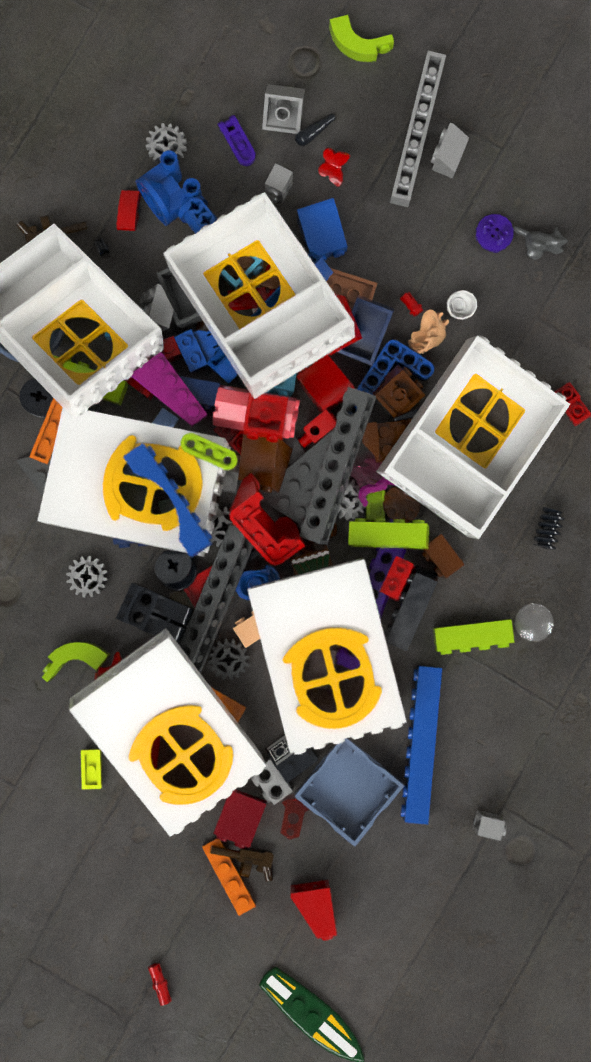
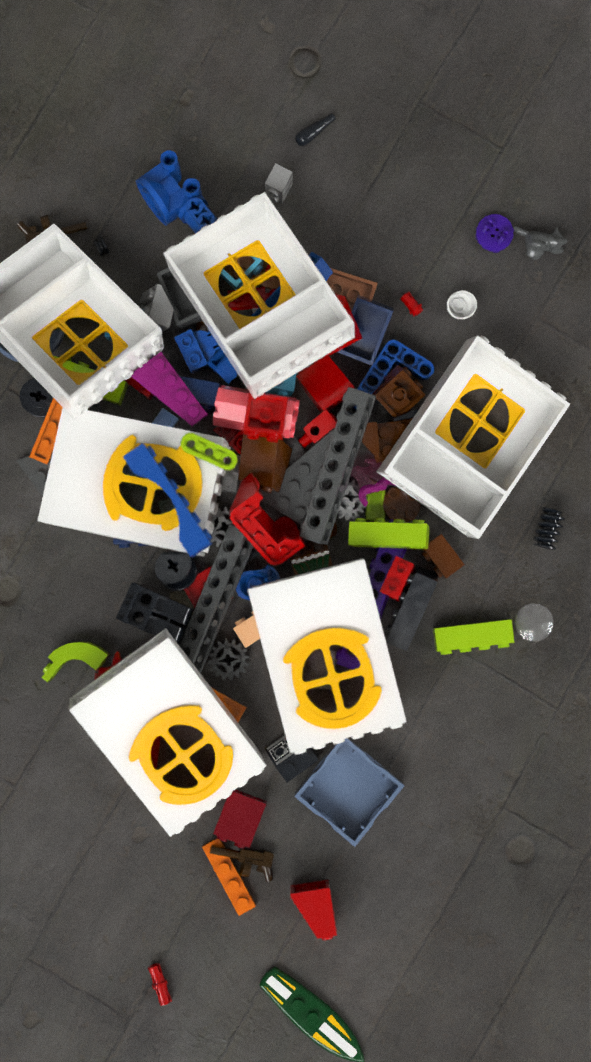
light grey gear [66,556,109,598] -> none
neon yellow plate [81,749,102,789] -> none
red slope [116,190,141,231] -> none
light grey gear [146,123,187,163] -> none
red brick [162,336,183,363] -> none
dark purple plate [217,115,256,166] -> none
light grey brick [251,758,293,805] -> none
light grey slope [262,84,305,134] -> none
clear red piece [280,799,310,840] -> none
blue slope [297,198,347,261] -> none
red animal [318,148,350,187] -> none
lime arch [329,15,394,62] -> none
light grey brick [390,51,446,207] -> none
blue brick [400,665,442,825] -> none
light nougat helmet [407,309,449,354] -> none
light grey slope [431,123,469,178] -> none
light grey brick [472,810,507,841] -> none
red slope [555,382,591,426] -> none

